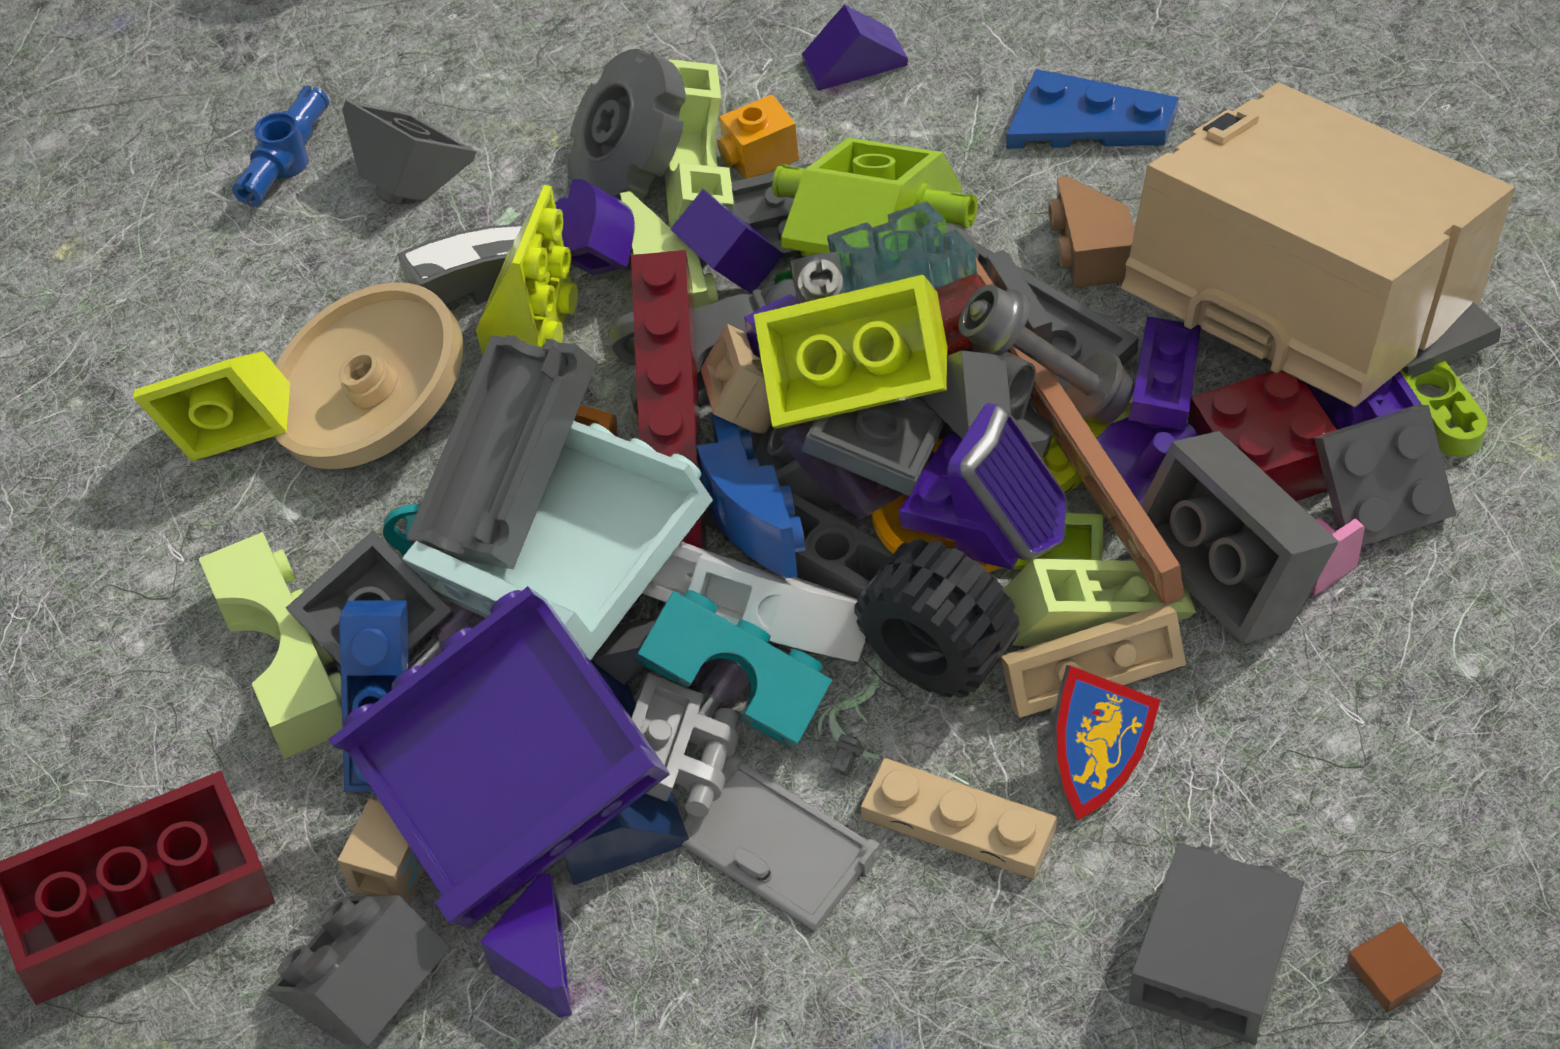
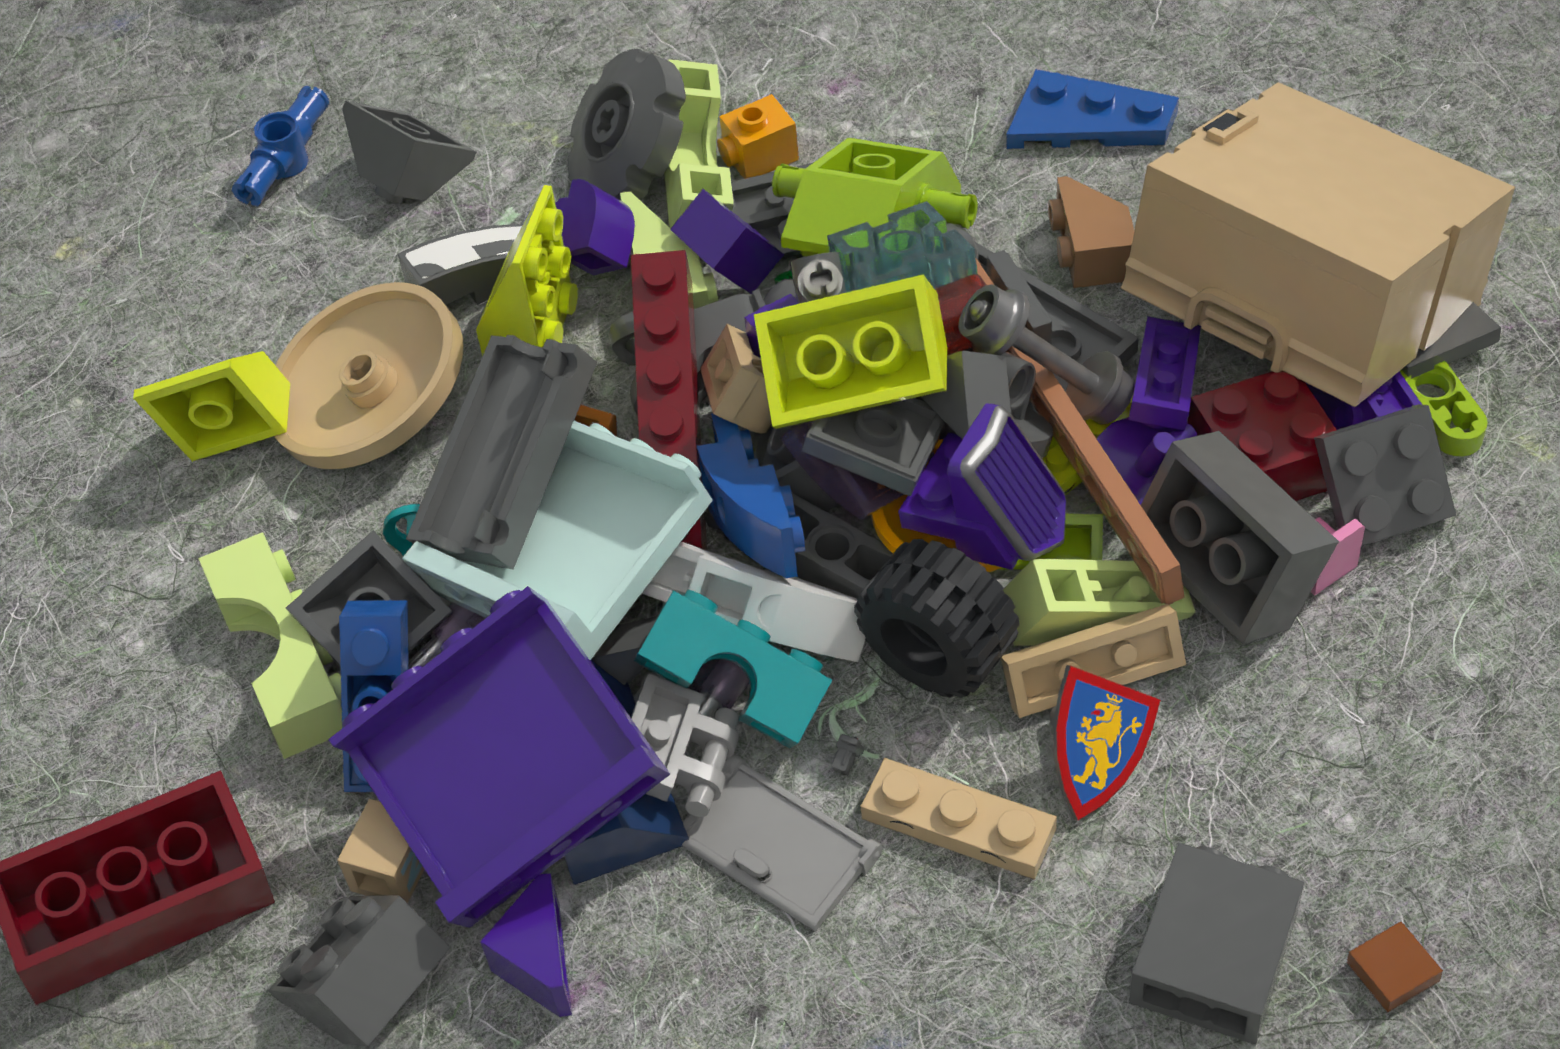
dark purple slope [802,4,908,91] -> none

